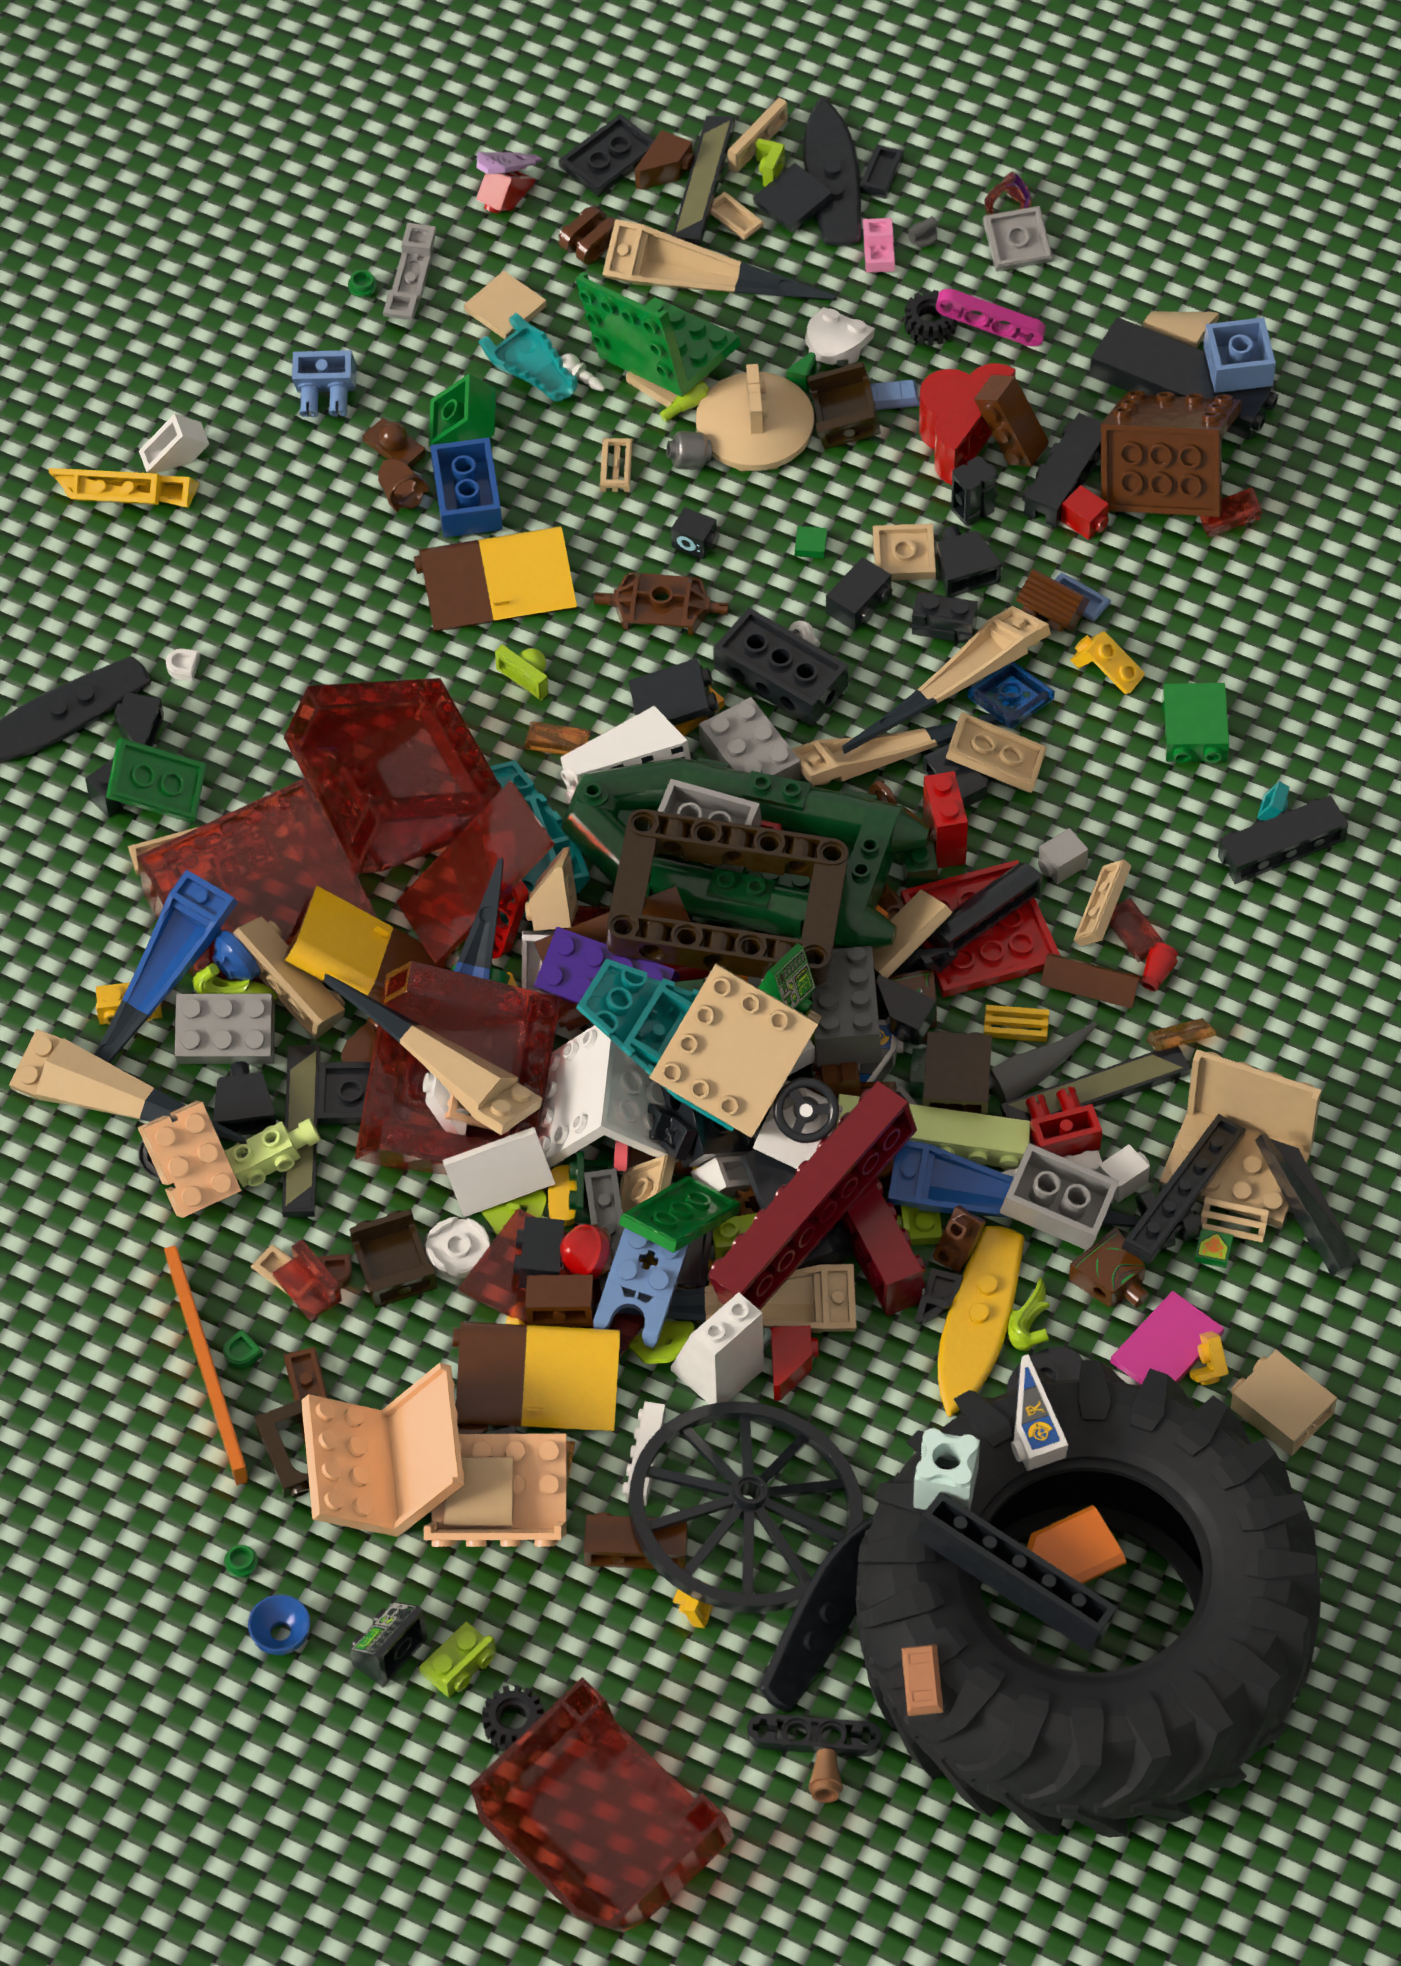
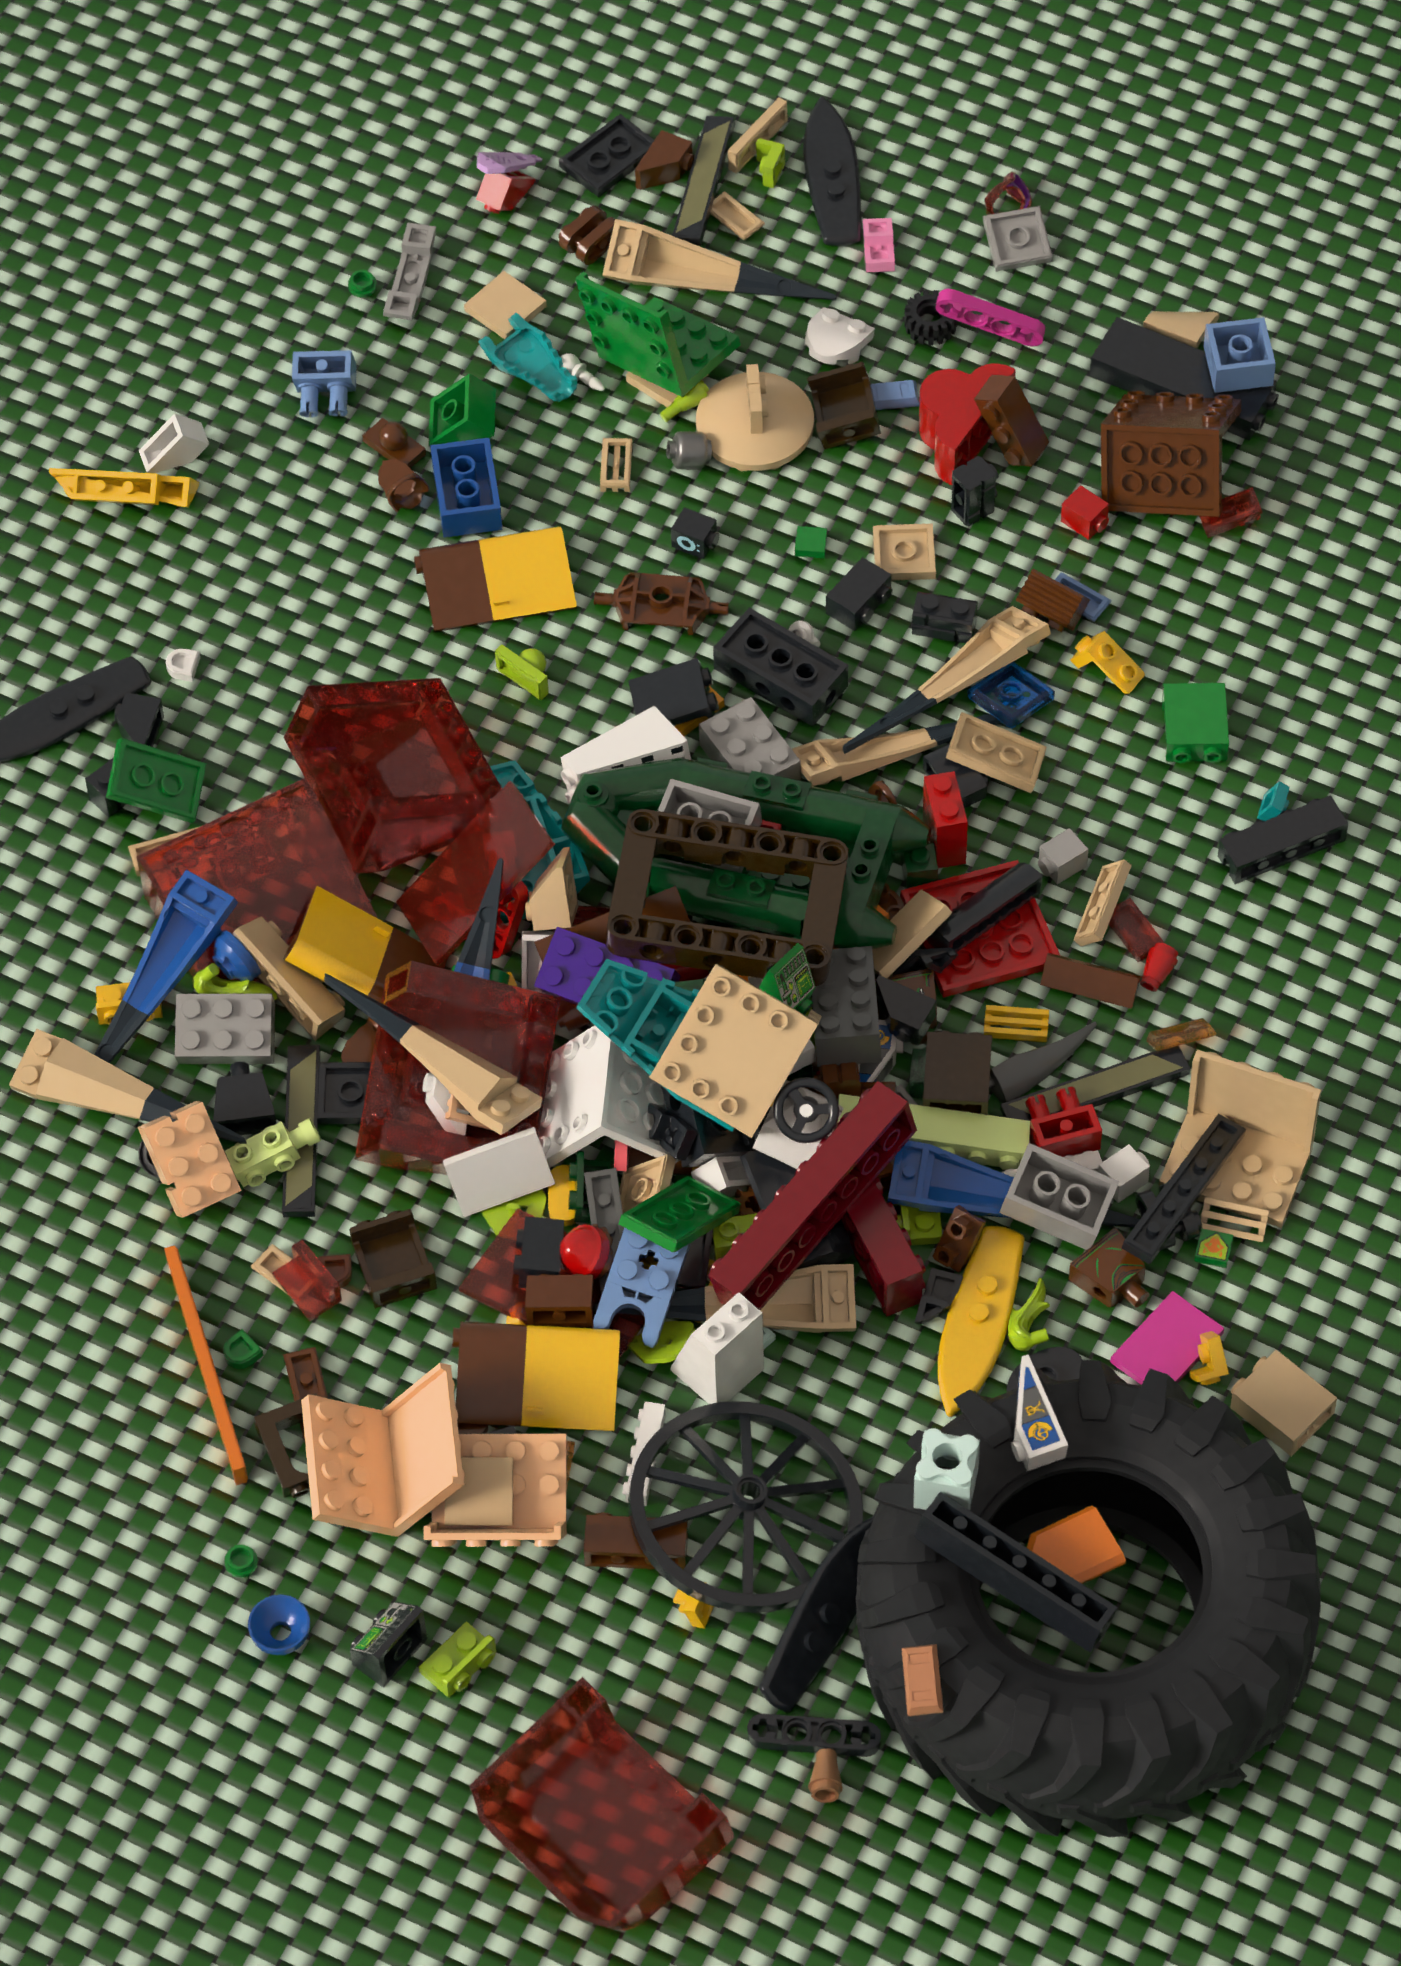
white tile [426,1217,490,1279] -> none
black tyre [482,1685,545,1753] -> none
clear orange tile [524,721,590,755] -> none
black tile [752,162,834,233] -> none
red slope [771,1325,818,1401] -> none
green slope [786,352,817,394] -> none
black tile [859,144,904,199] -> none
dark grey plate [908,216,938,247] -> none
black torso [937,525,1001,597] -> none
black brick [1022,413,1102,528] -> none
black wedge [1255,1133,1361,1277] -> none

